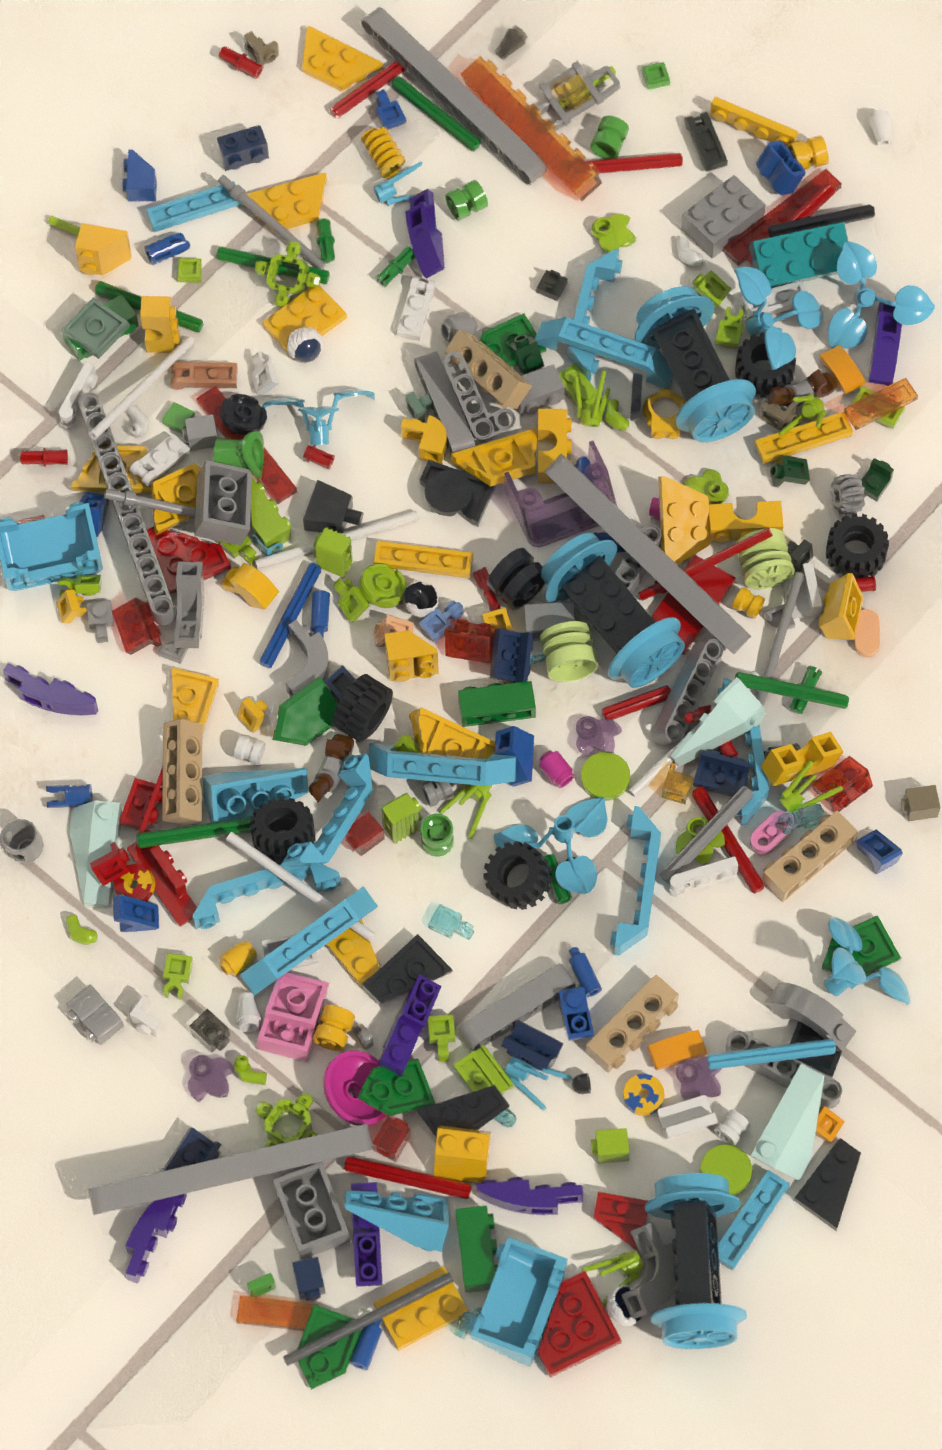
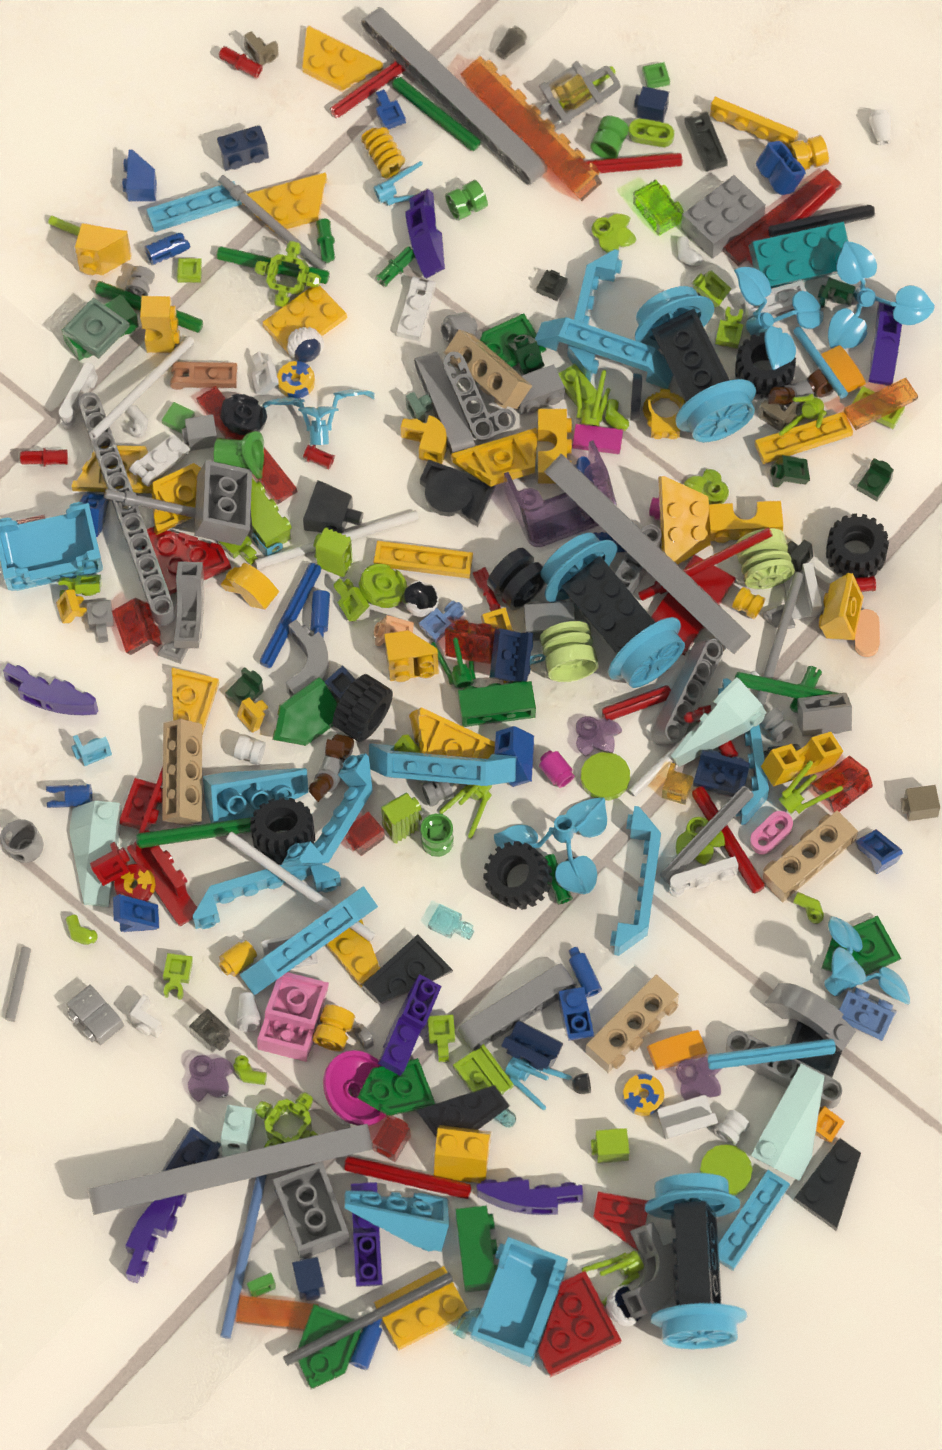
clear light blue plate [777,804,824,834] -> none
light grey gear [830,474,866,515] -> none
none -> light grey bar [5,947,31,1022]
none -> medium azure bracket [71,735,112,766]
none -> light grey wheel [126,266,155,296]
none -> medium blue piece [220,1174,267,1339]
none -> light aqua torso [221,1105,257,1157]
none -> dark green bracket [225,667,264,708]
none -> yellow piece [277,361,315,398]
none -> green plant [431,638,476,689]
none -> dark pink tile [572,424,623,455]
none -> lime plate [629,119,674,147]
none -> clear neon green brick [633,179,684,236]
none -> dark blue brick [634,86,669,123]
none -> light grey wheel [760,708,794,742]
none -> medium azure bar [793,326,848,399]
none -> lime arm [793,892,824,924]
none -> light grey brick [797,693,852,737]
none -> dark green bracket [817,277,856,309]
none -> medium blue bracket [839,988,897,1041]

